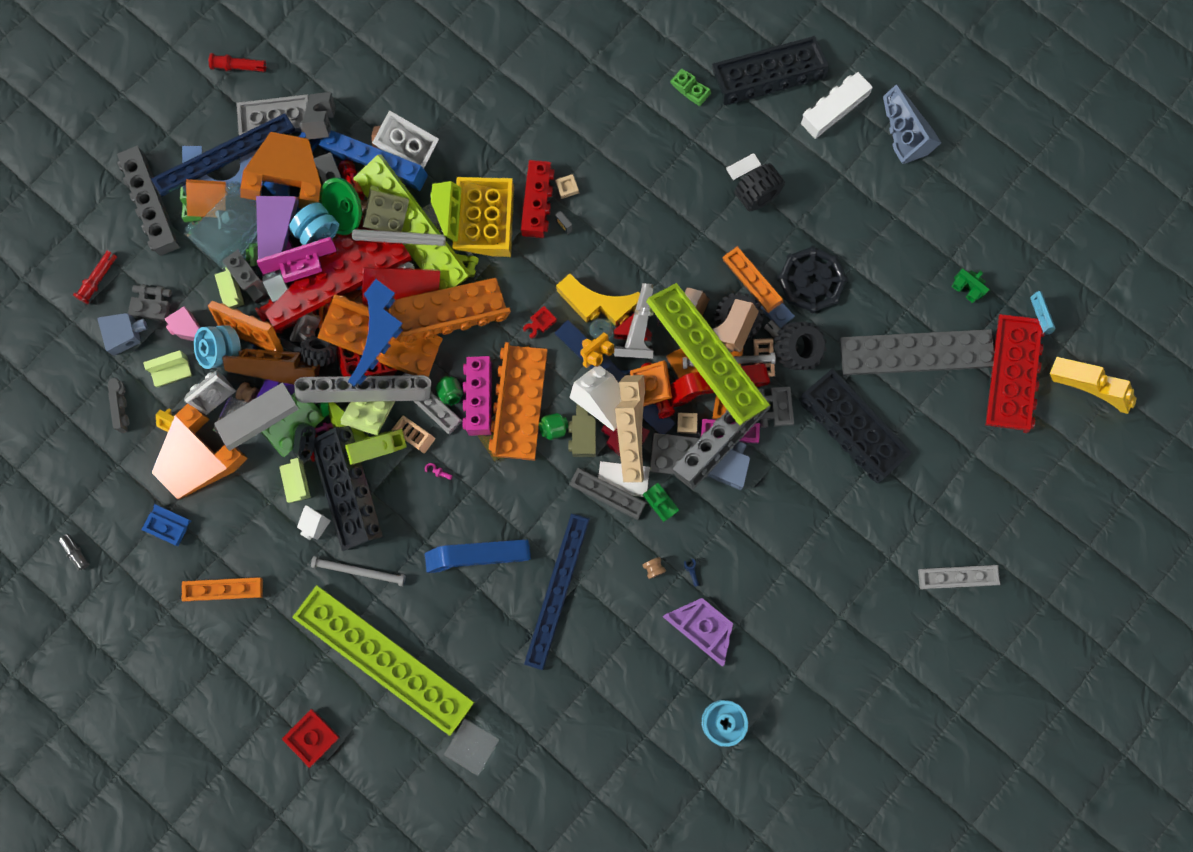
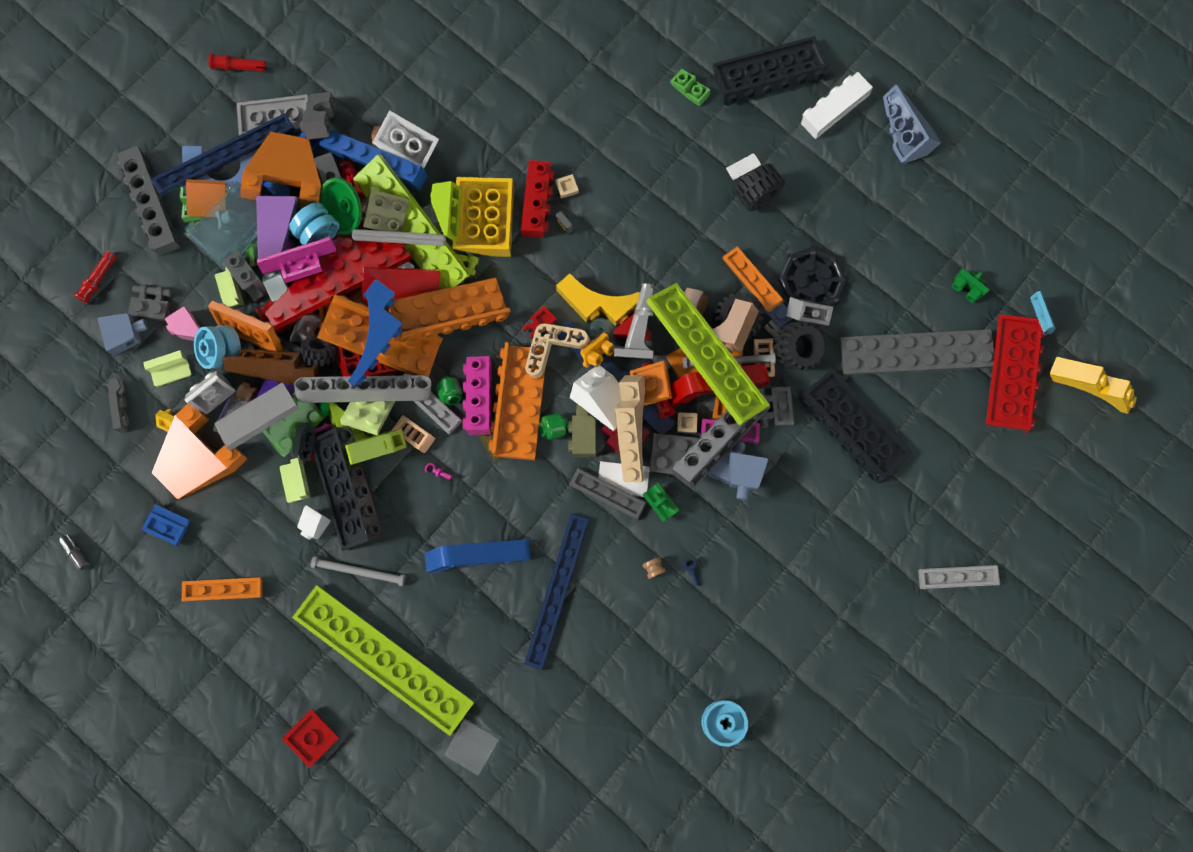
medium lavender wing [663,598,733,667] -> none
none -> tan beam [525,324,590,378]
none -> sand blue torso [729,452,768,500]
none -> light grey slope [786,297,834,325]

